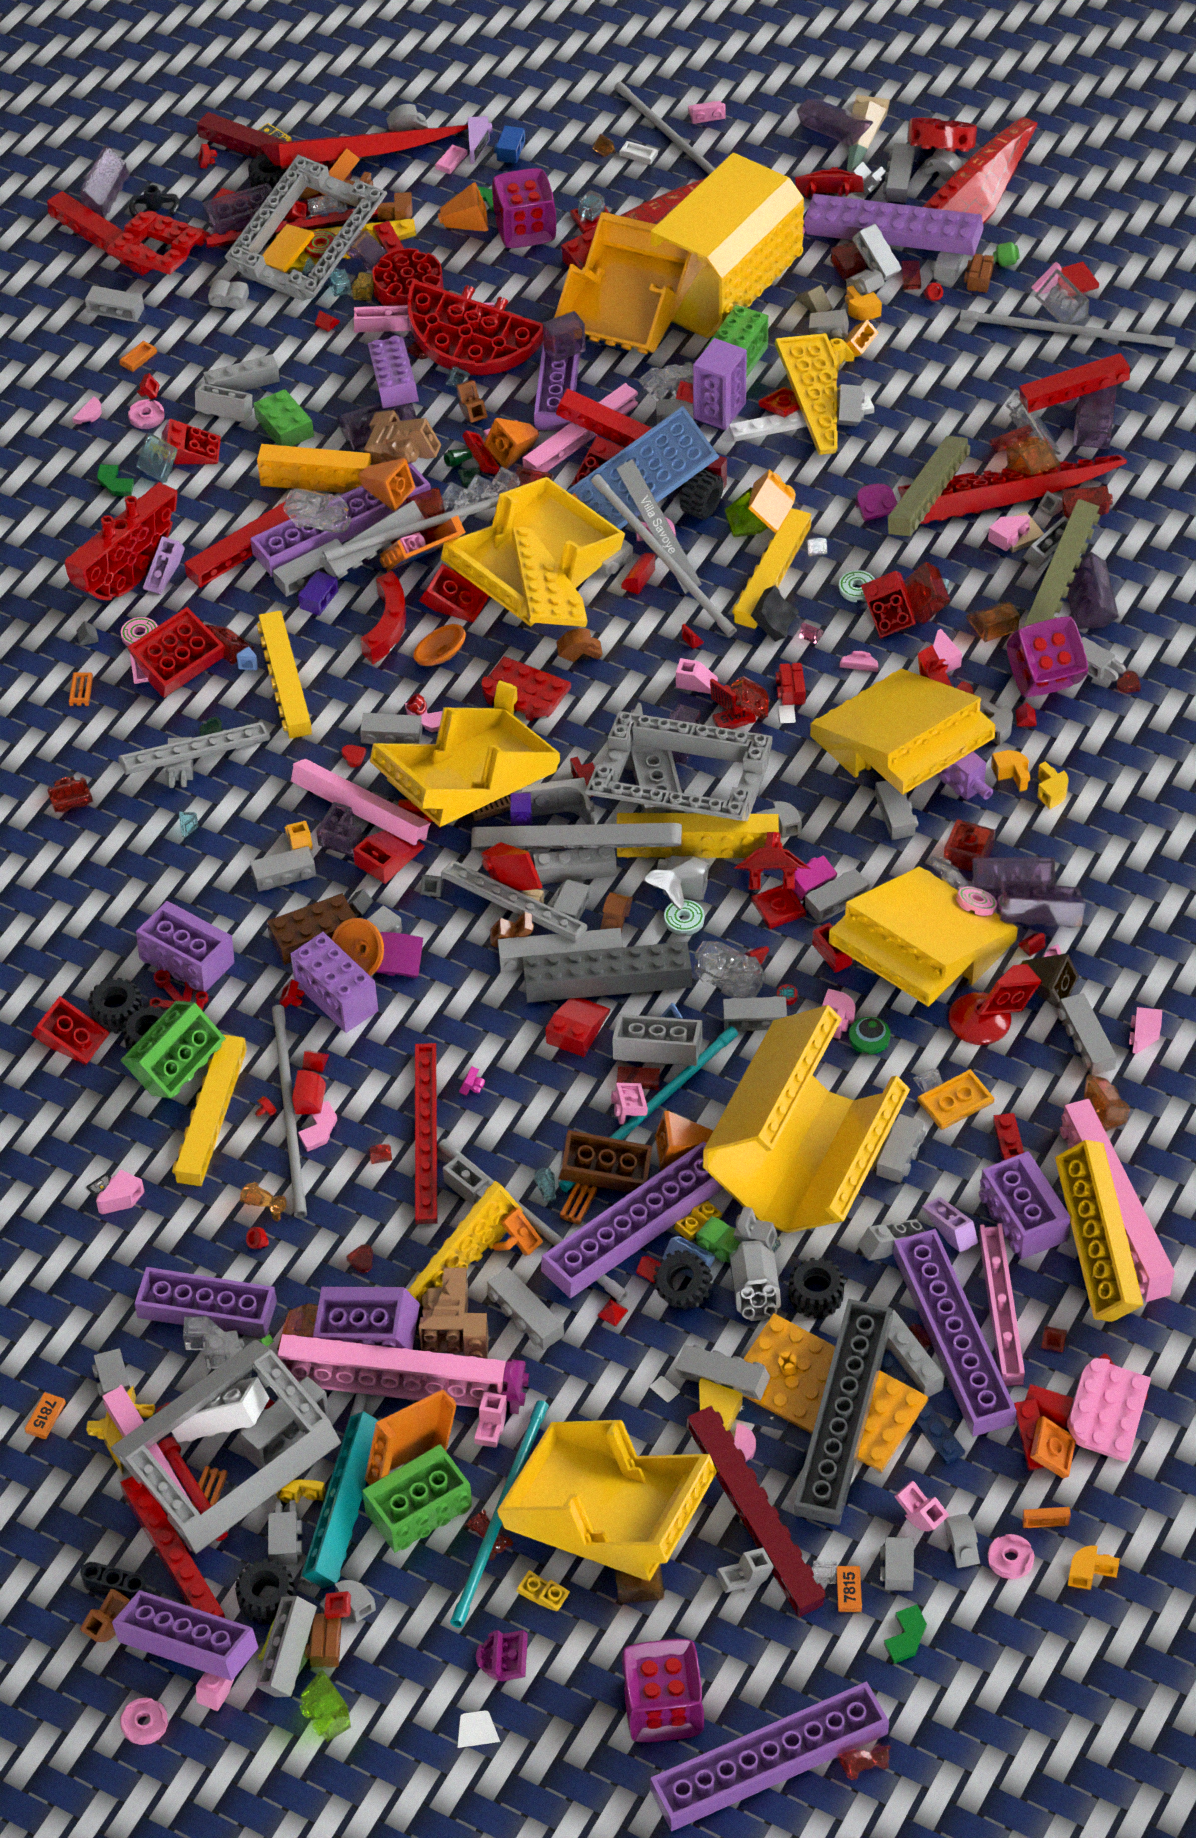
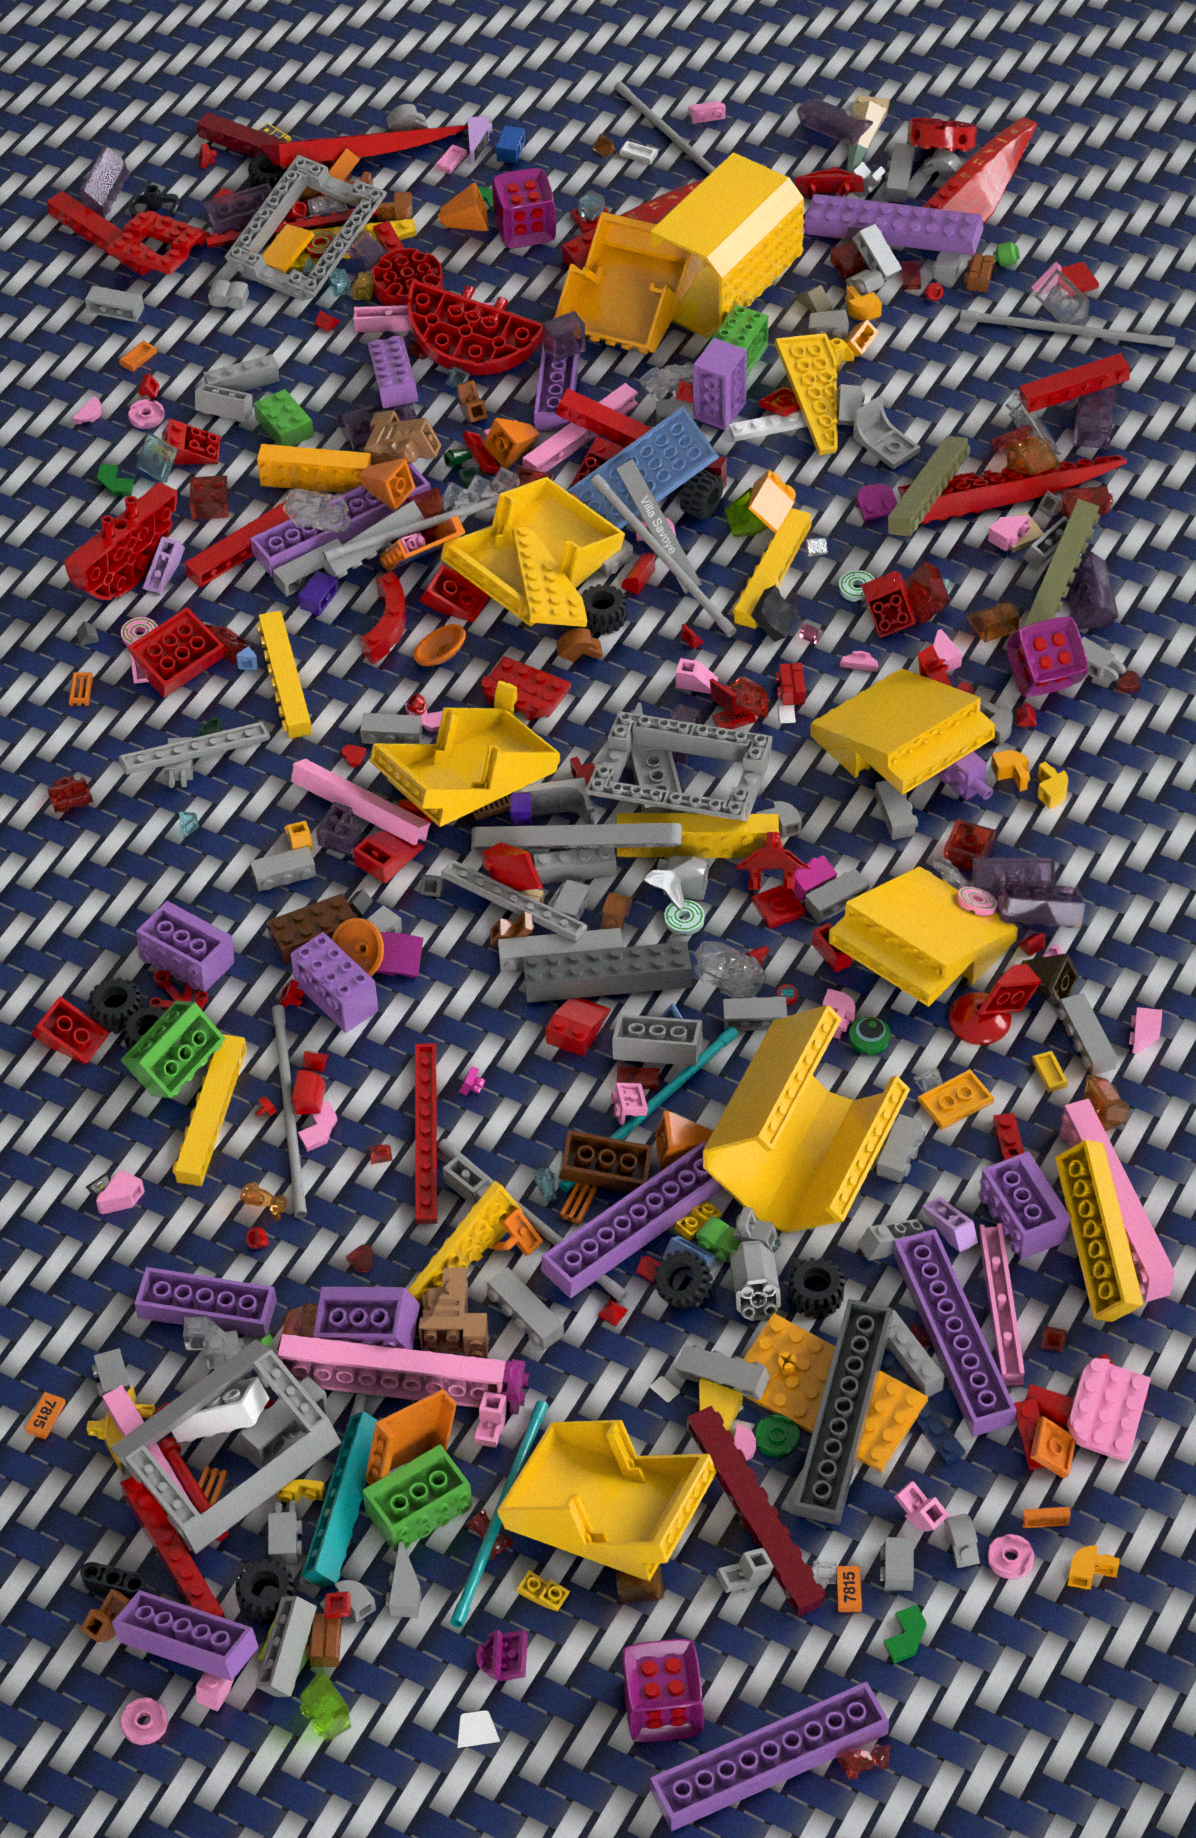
none -> clear red brick [190,475,229,520]
none -> light grey slope [386,1542,422,1618]
none -> black tyre [581,584,627,635]
none -> green tile [755,1414,800,1458]
none -> light grey bracket [853,396,921,469]
none -> yellow tile [1032,1051,1068,1093]

